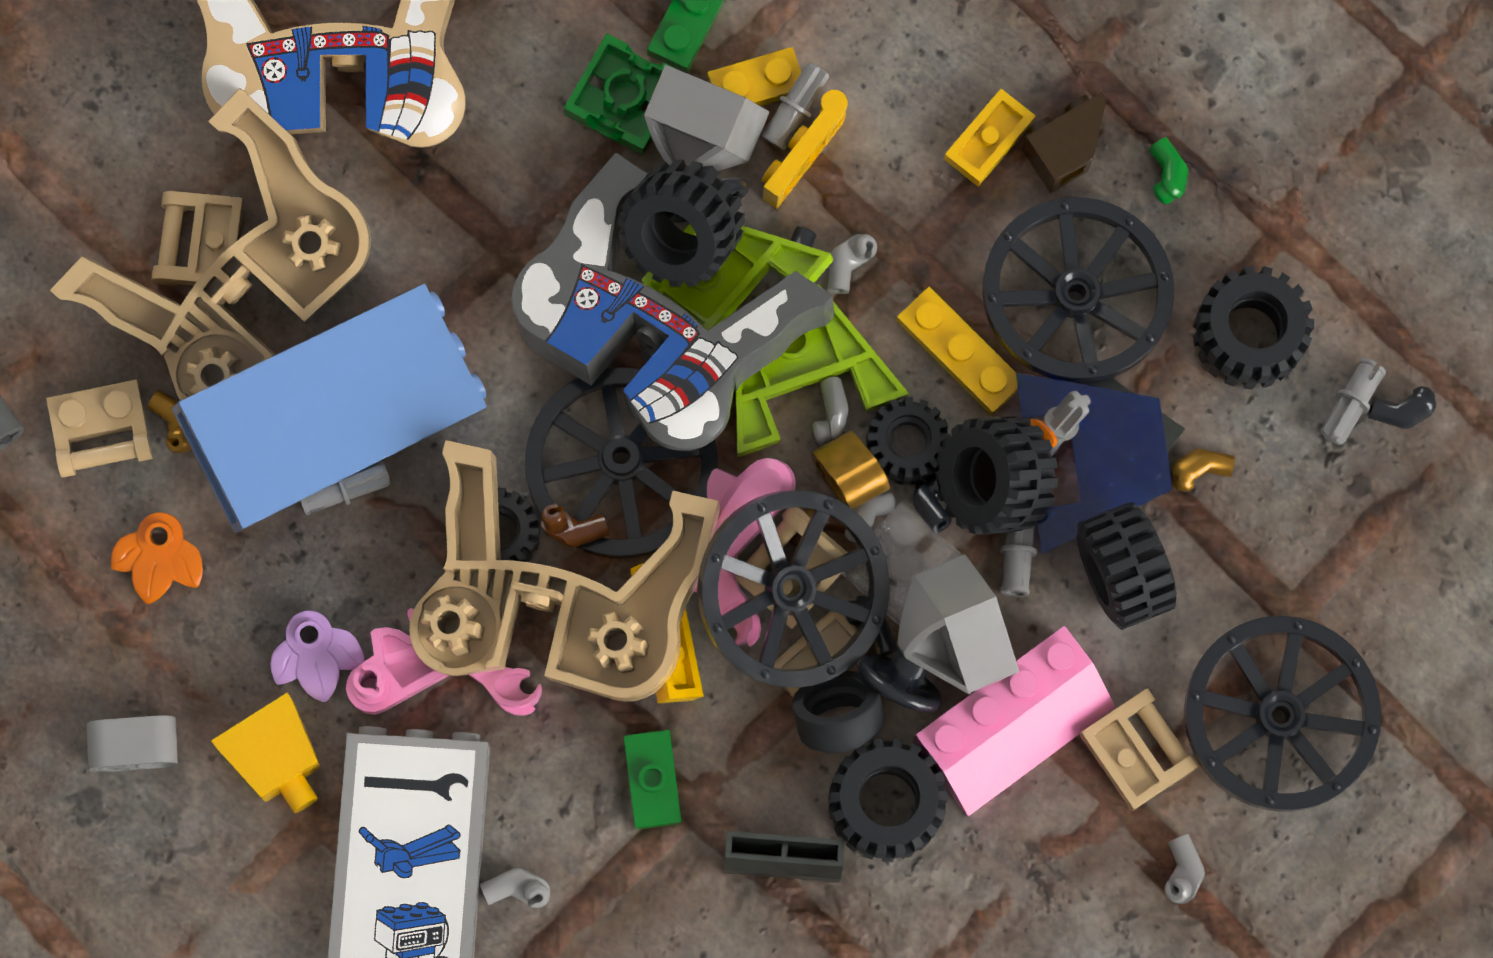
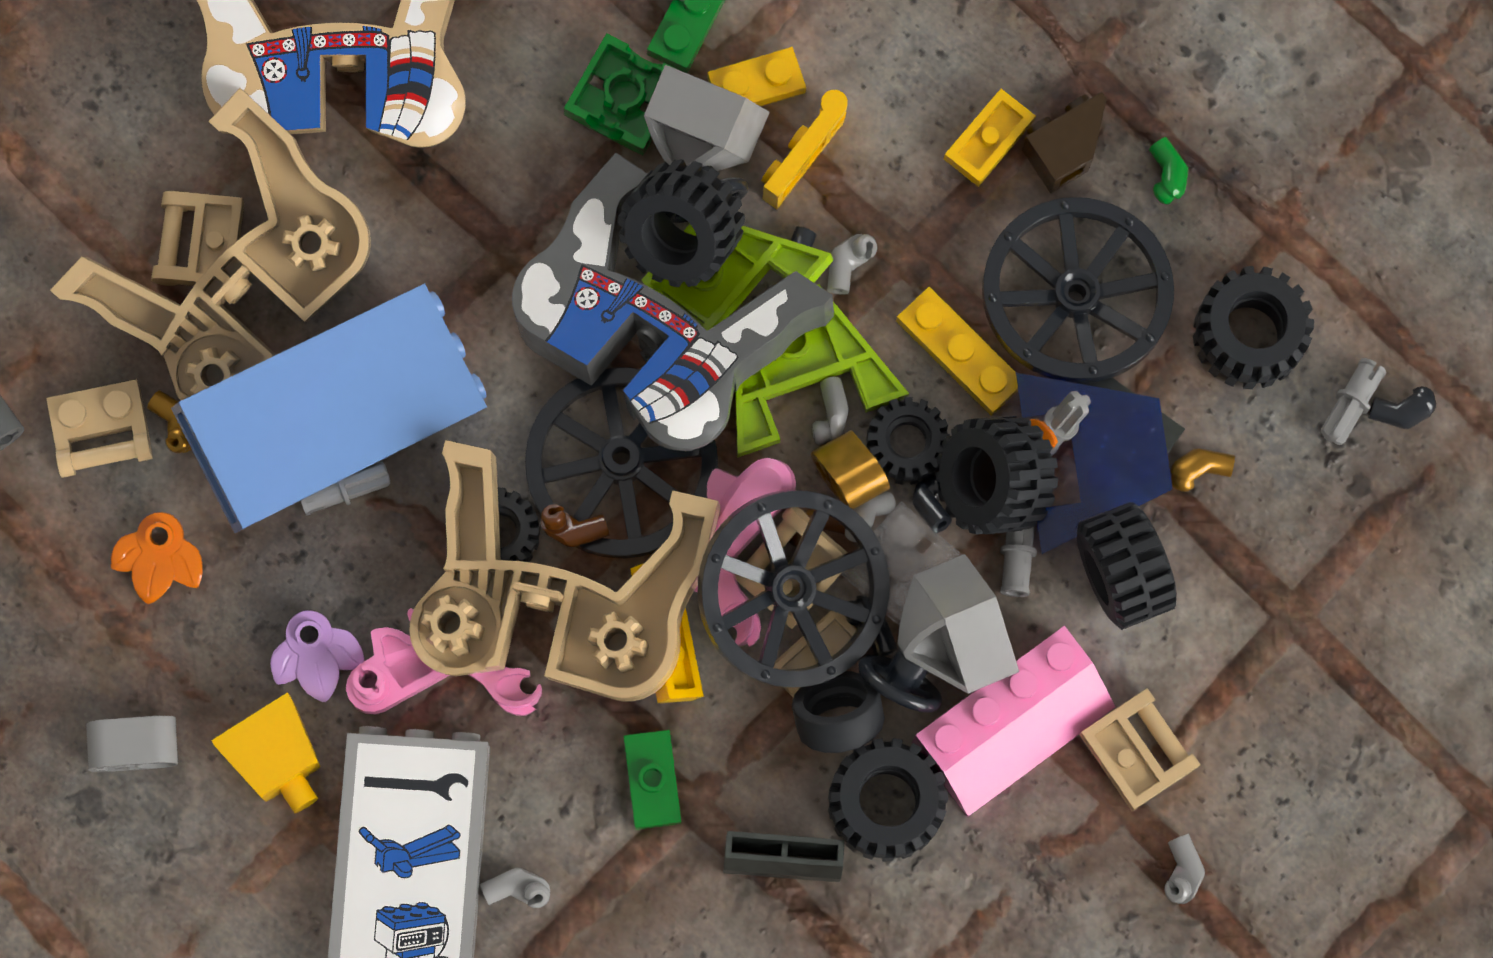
light grey axle [761,63,829,151] -> none
black wheel [1184,616,1381,812] -> none

